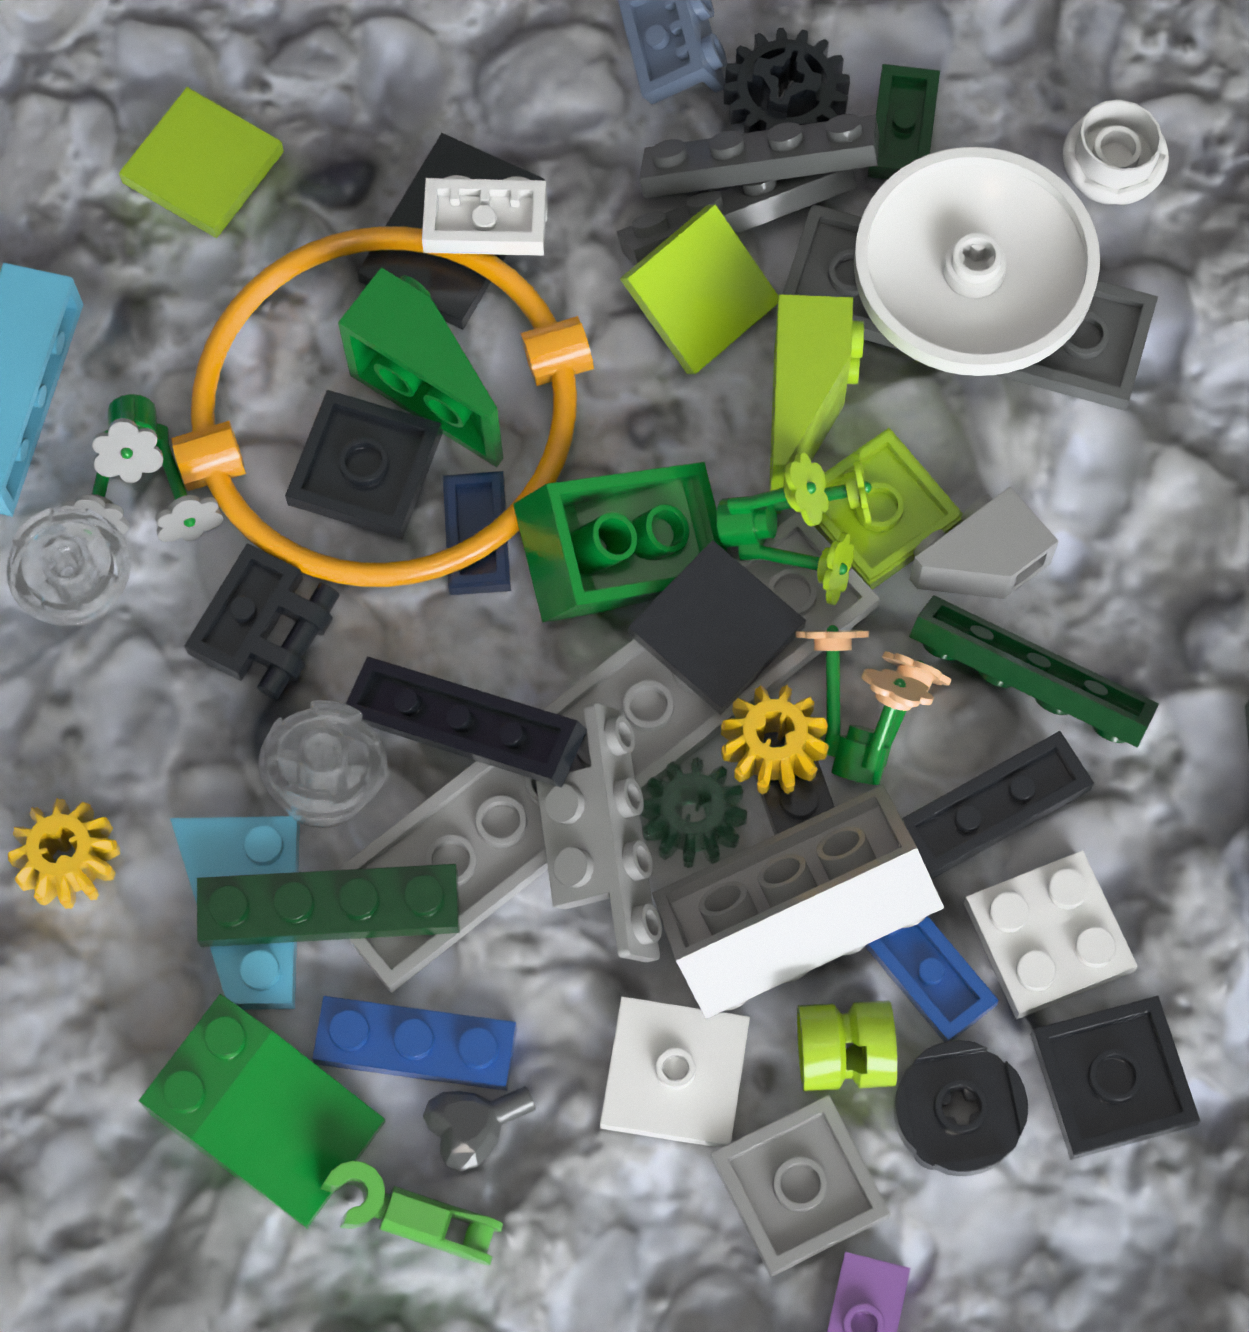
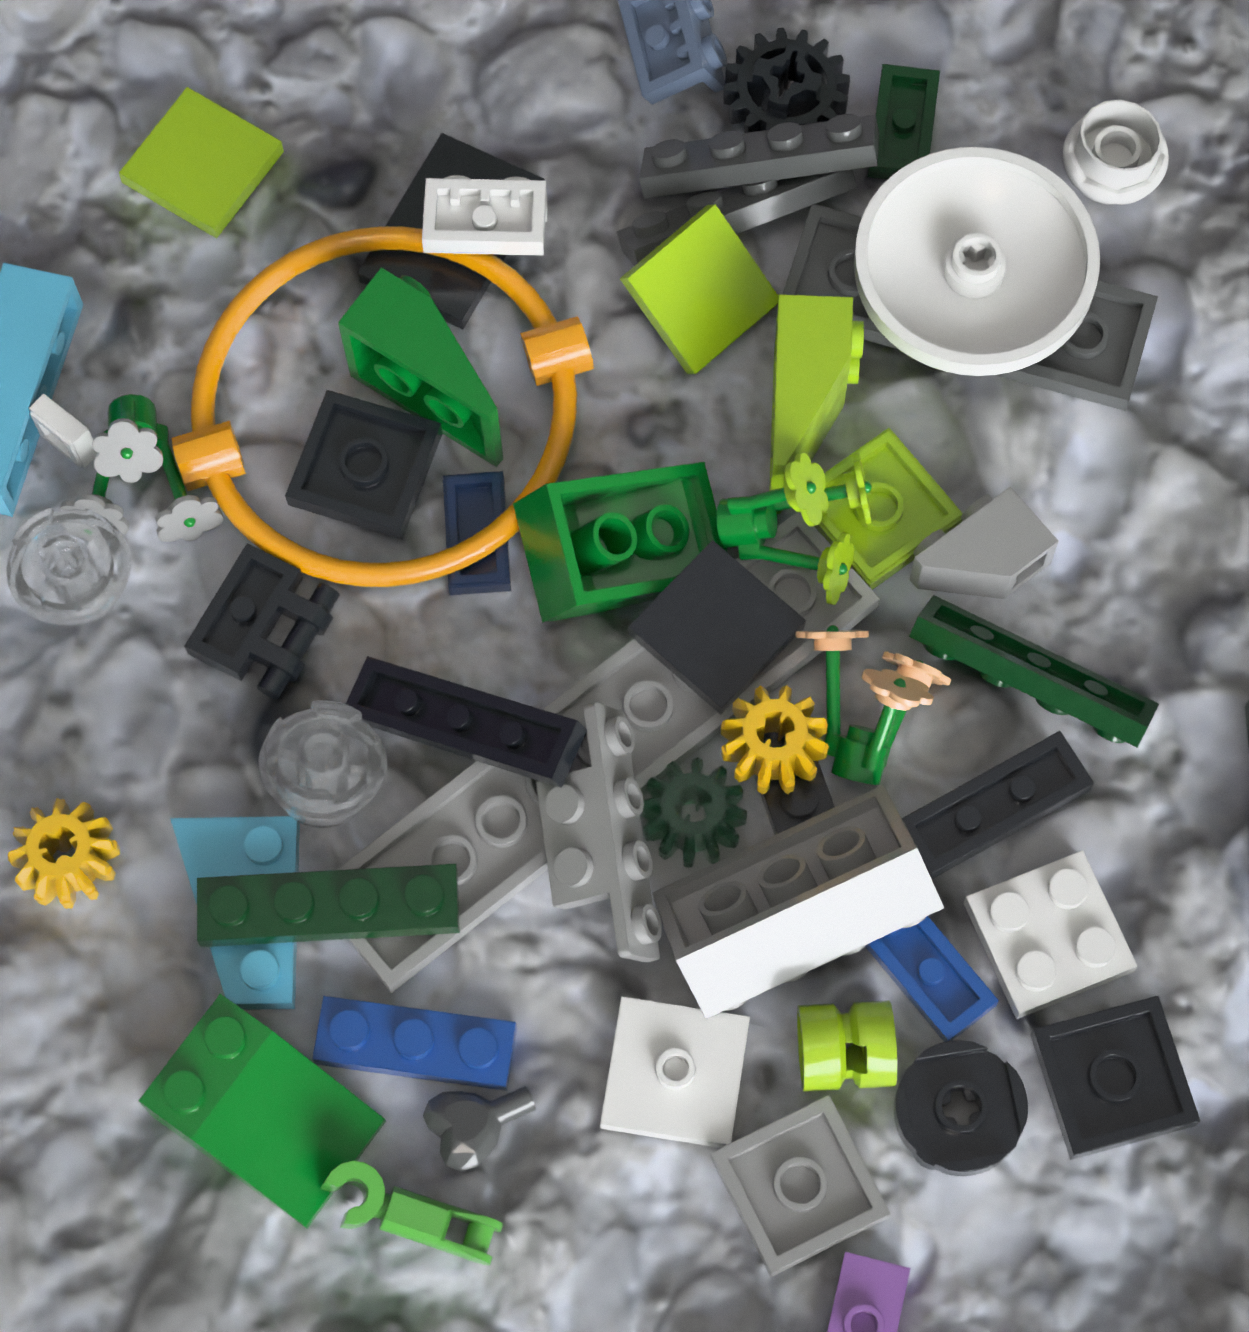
none -> white tile [29,393,97,468]

